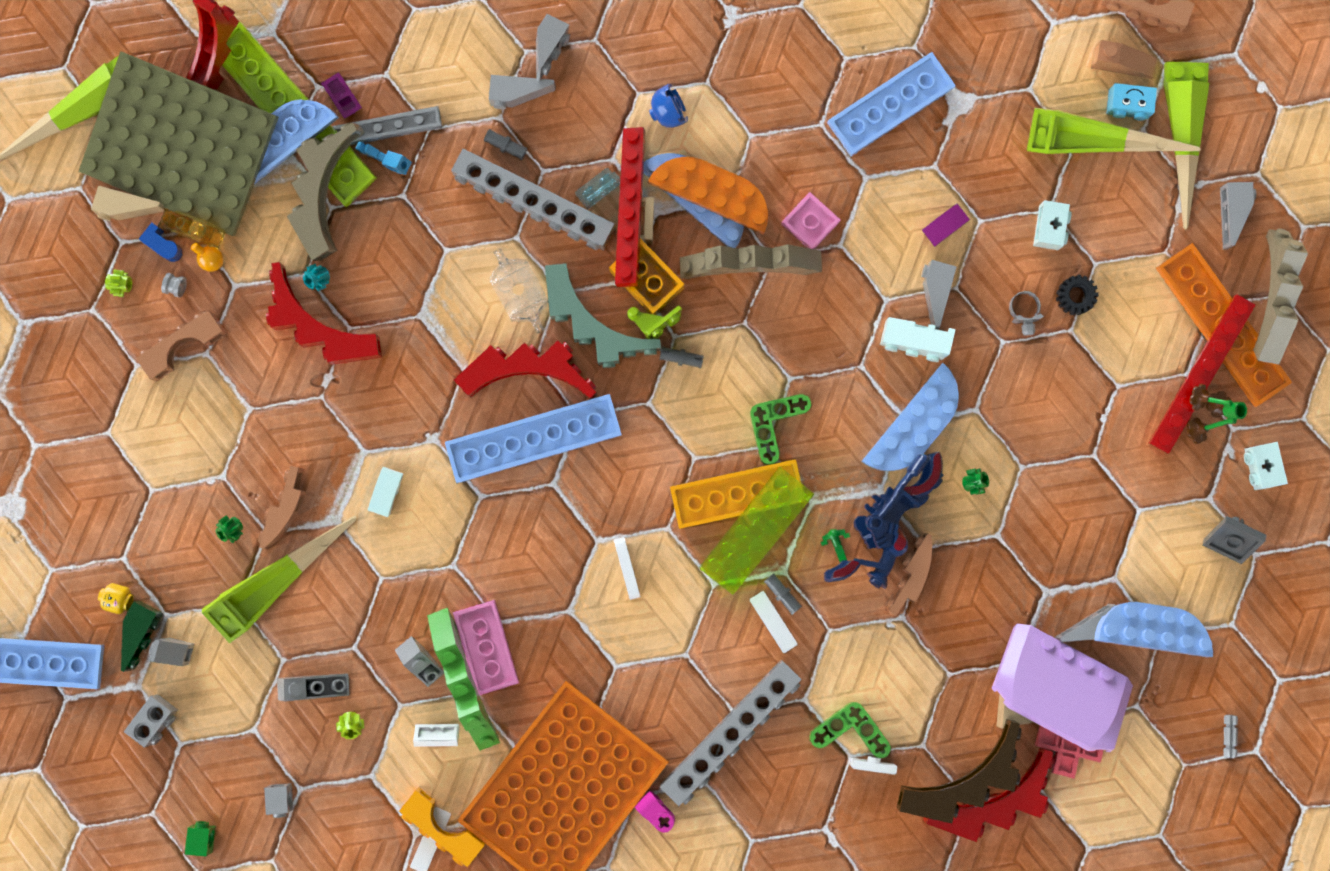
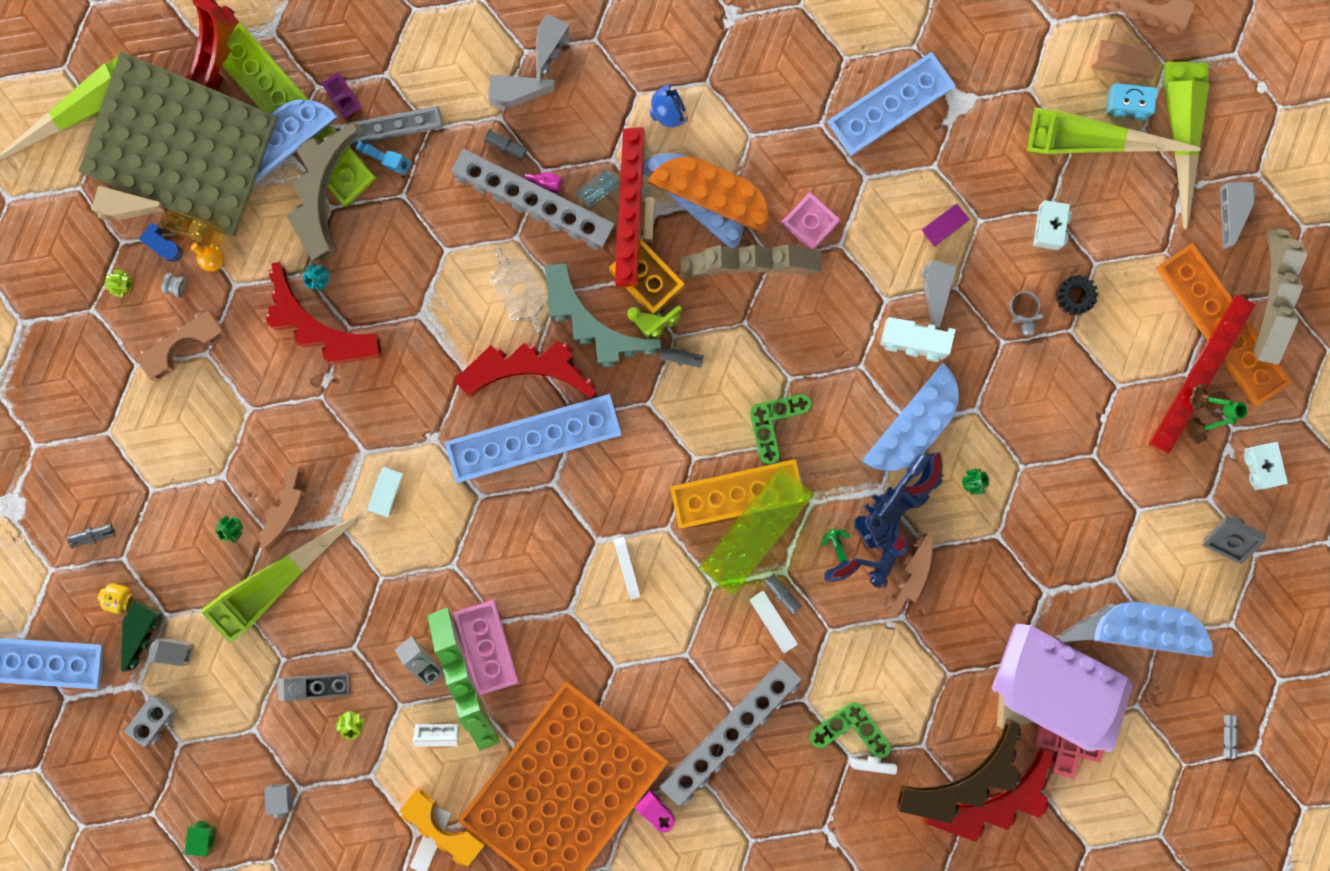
none -> dark grey pin [67,523,115,549]
none -> dark pink piece [525,172,563,193]

